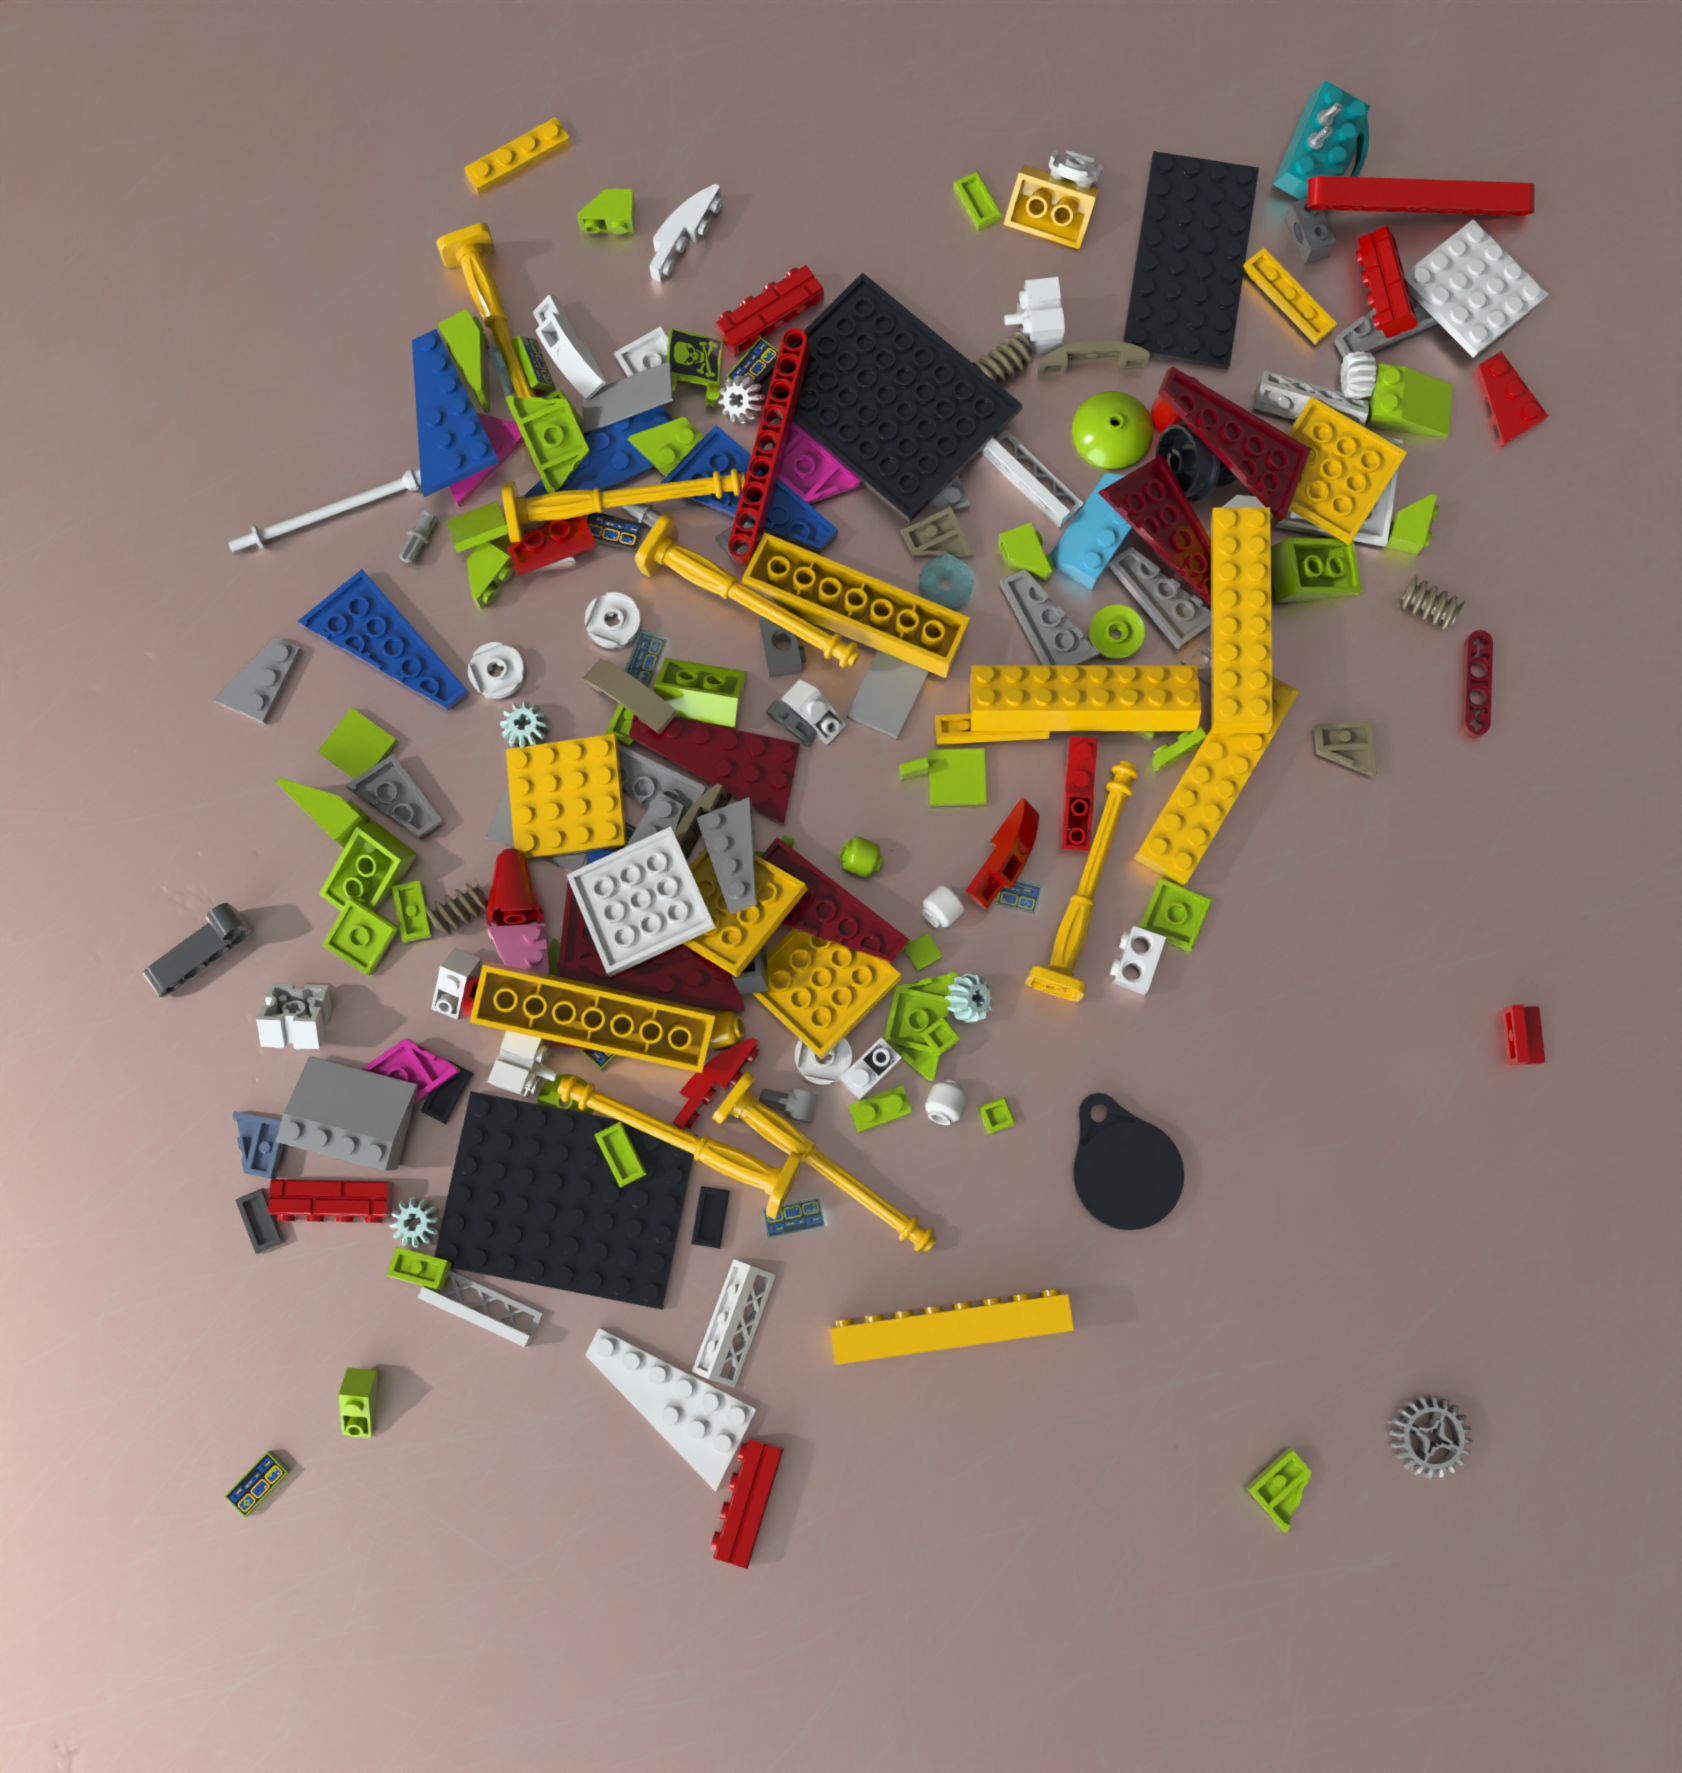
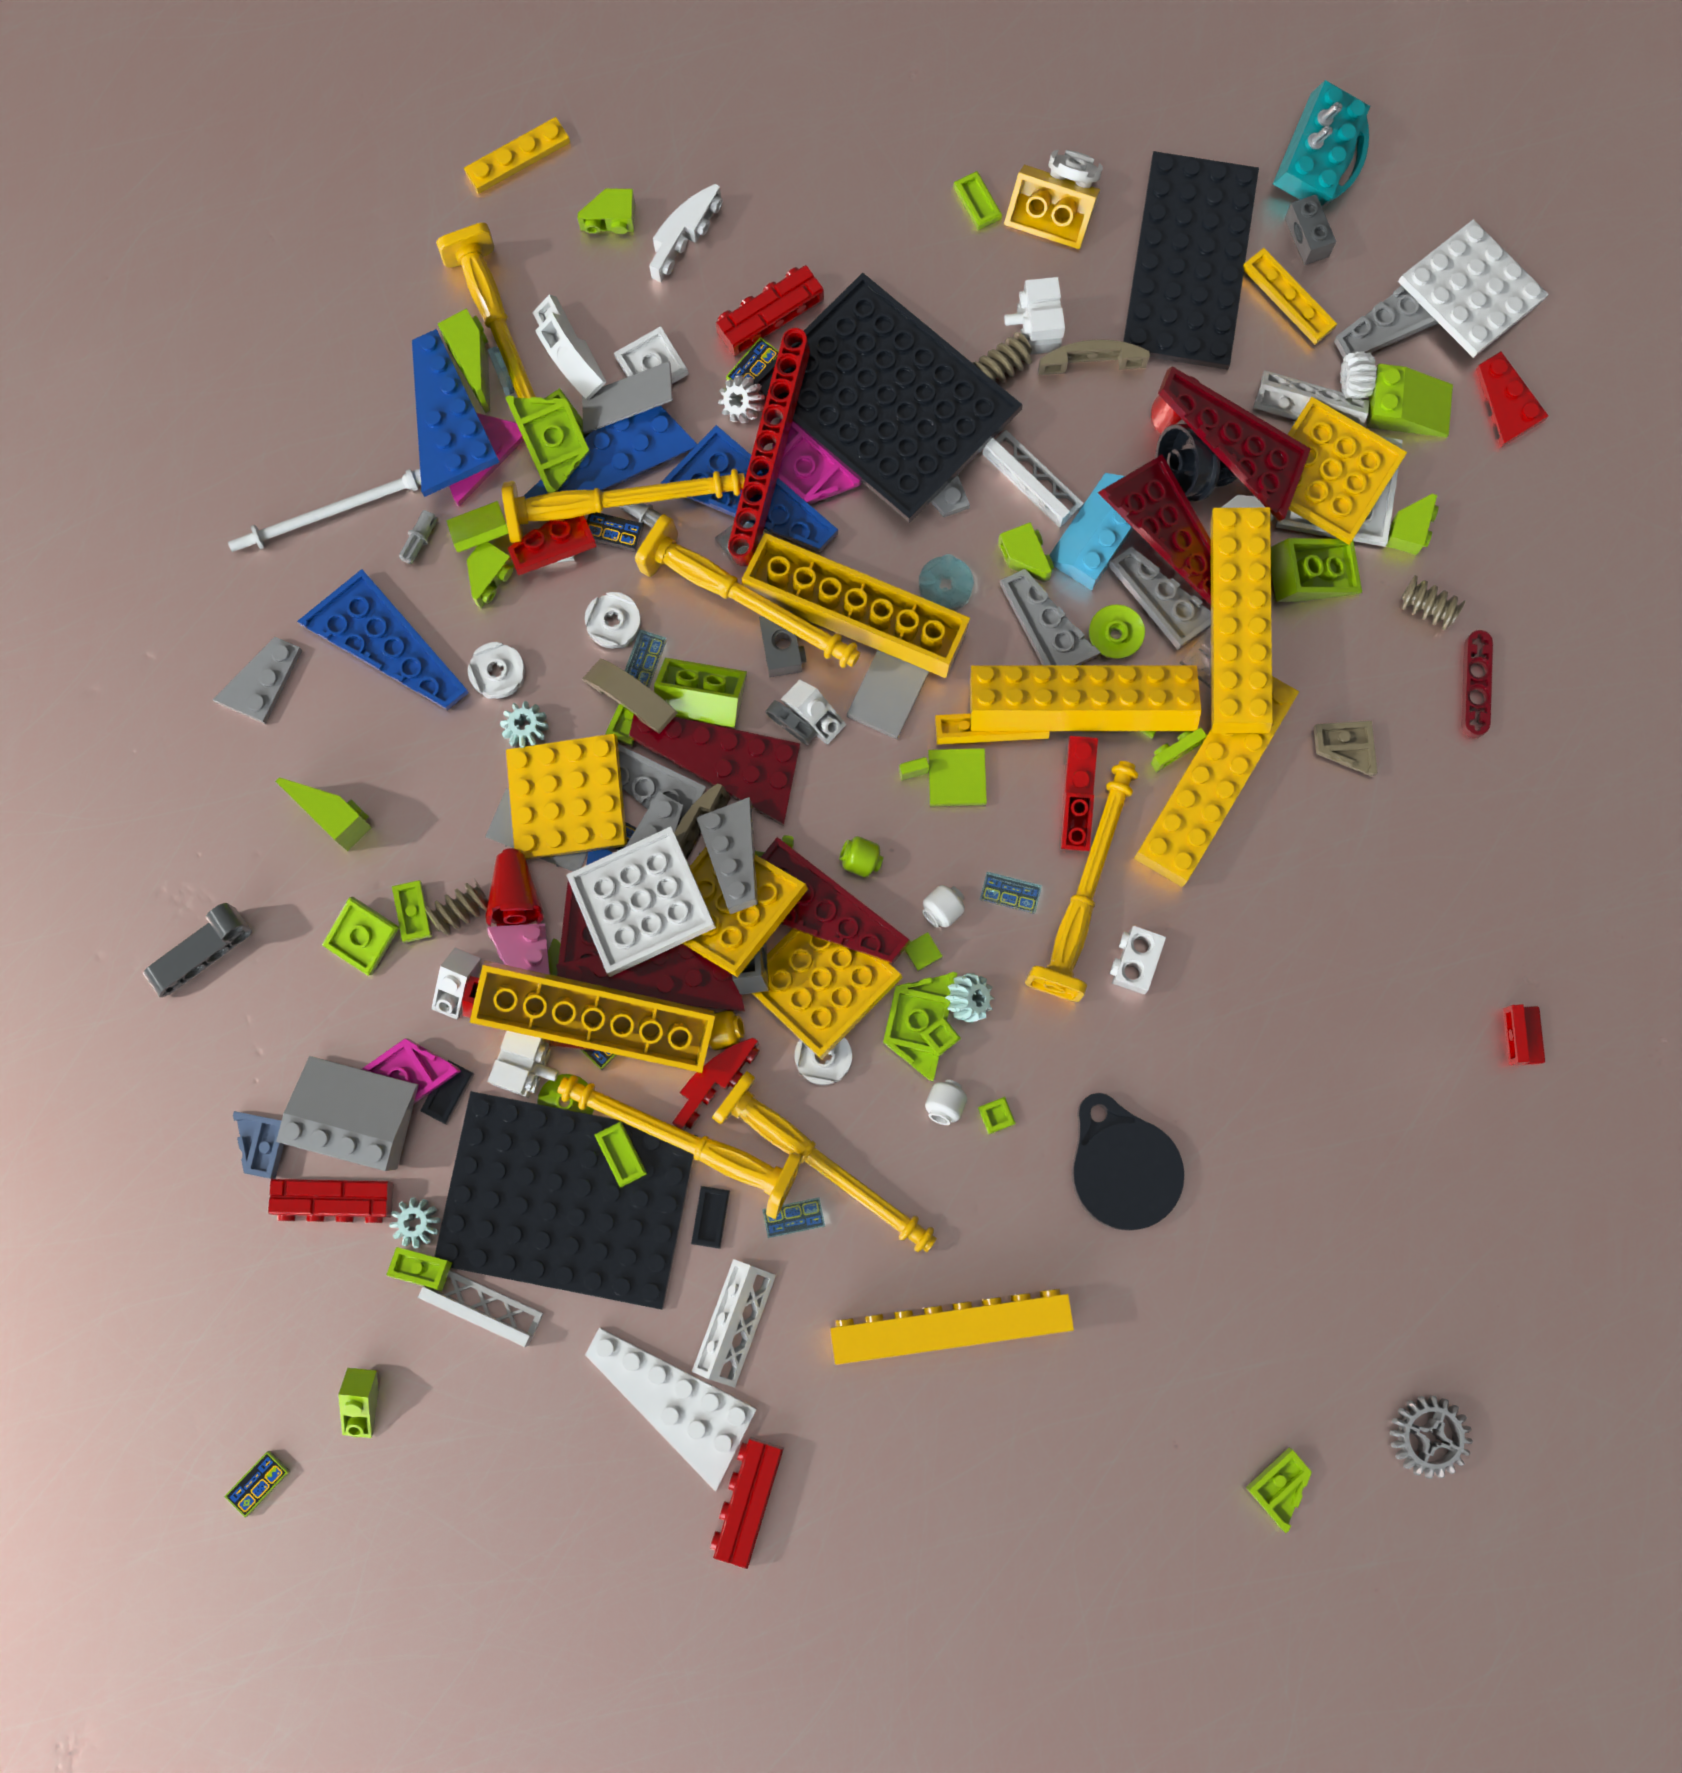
dark grey tile [235,1188,285,1254] -> none
white brick [257,983,332,1050] -> none
lime tile [317,708,398,779] -> none
lime slope [319,821,417,912] -> none
light grey wing [346,754,443,839] -> none
tile [513,335,555,392] -> none
lime wing [627,417,704,477] -> none
flag [666,328,723,406] -> none
light grey axle [759,1088,818,1123] -> none
white slope [840,1037,902,1101] -> none
lime plate [848,1085,912,1133] -> none
dark tan wing [900,506,974,557] -> none
red slope [965,797,1039,909] -> none
lime dish [1071,391,1154,470] -> none
lime tile [1139,877,1213,952] -> none
red beam [1307,176,1535,216] -> none
red brick [1355,226,1418,338] -> none

